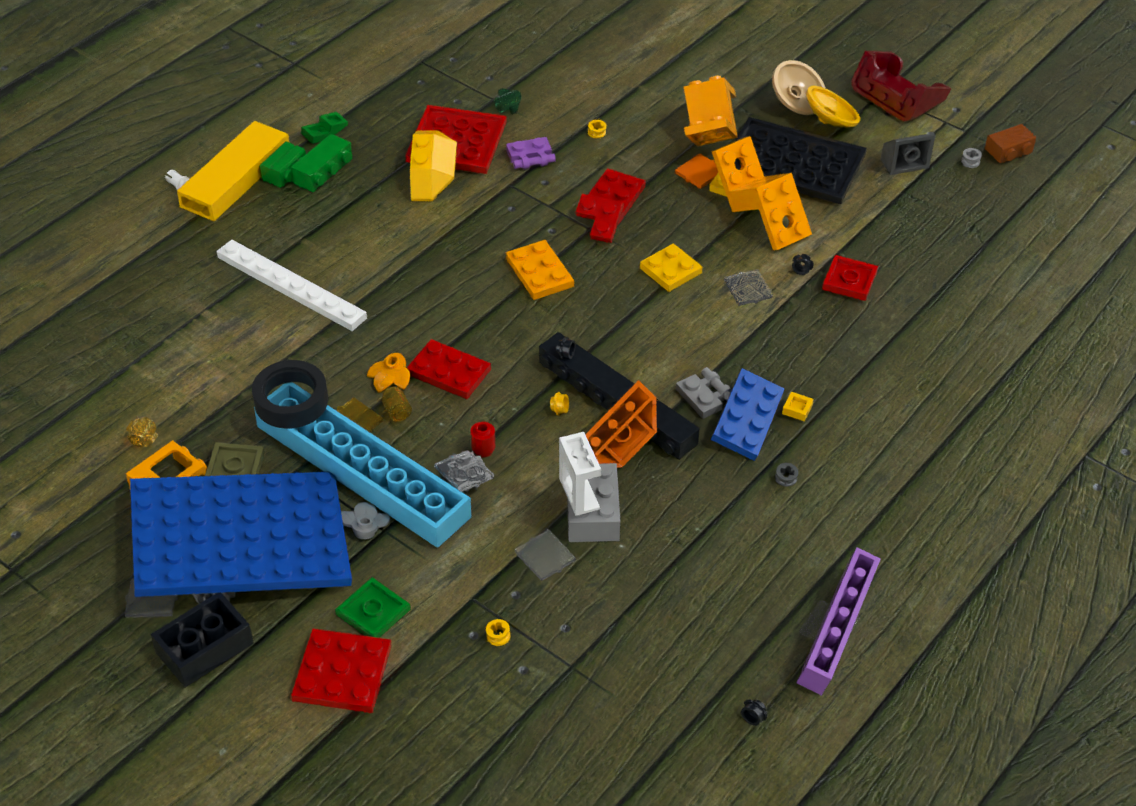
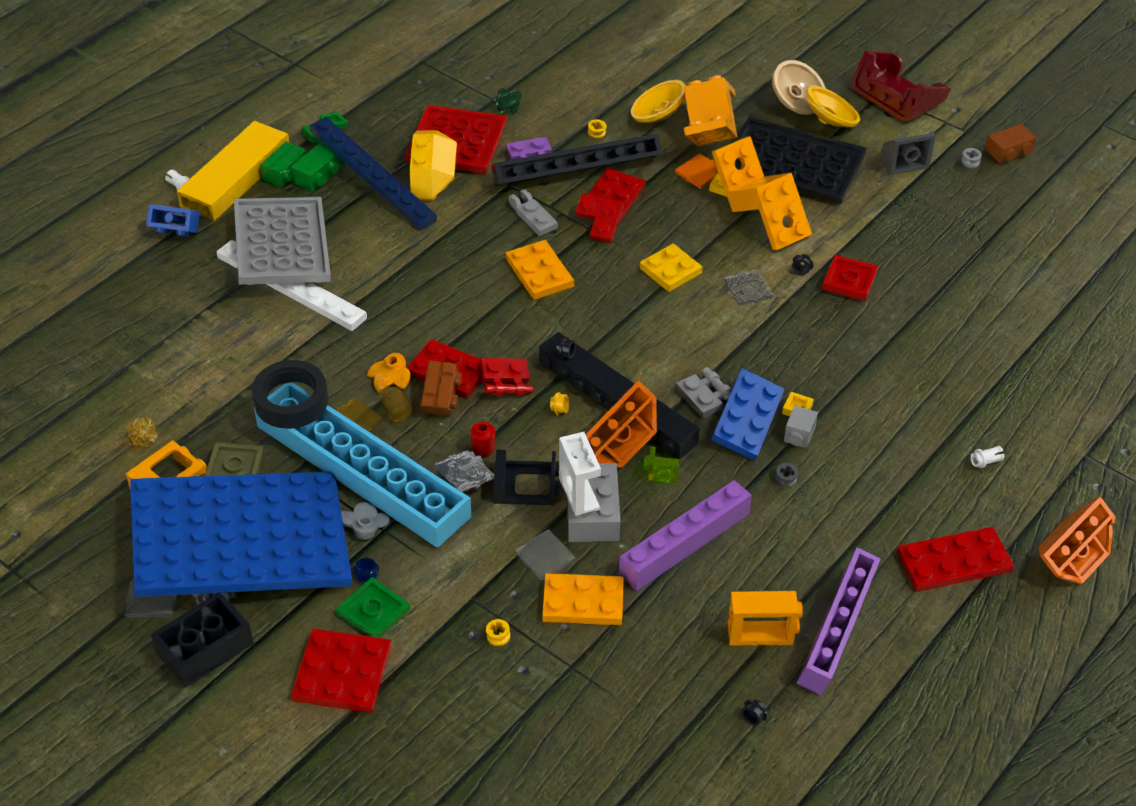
none -> blue brick [146,204,200,236]
none -> light grey plate [234,197,331,285]
none -> dark blue plate [310,117,437,231]
none -> clear blue plate [353,558,379,582]
none -> dark orange brick [421,361,462,417]
none -> red plate [479,358,533,396]
none -> black brick [491,133,662,186]
none -> black window [493,450,560,505]
none -> light grey hinge [508,189,558,236]
none -> light orange plate [543,573,624,625]
none -> medium lavender brick [619,480,752,591]
none -> yellow dish [631,80,686,123]
none -> clear neon green bracket [644,446,679,483]
none -> light orange window [727,591,803,645]
none -> light grey brick [784,406,818,448]
none -> red plate [897,527,1014,592]
none -> white pin [971,446,1004,468]
none -> orange wedge [1038,497,1115,585]

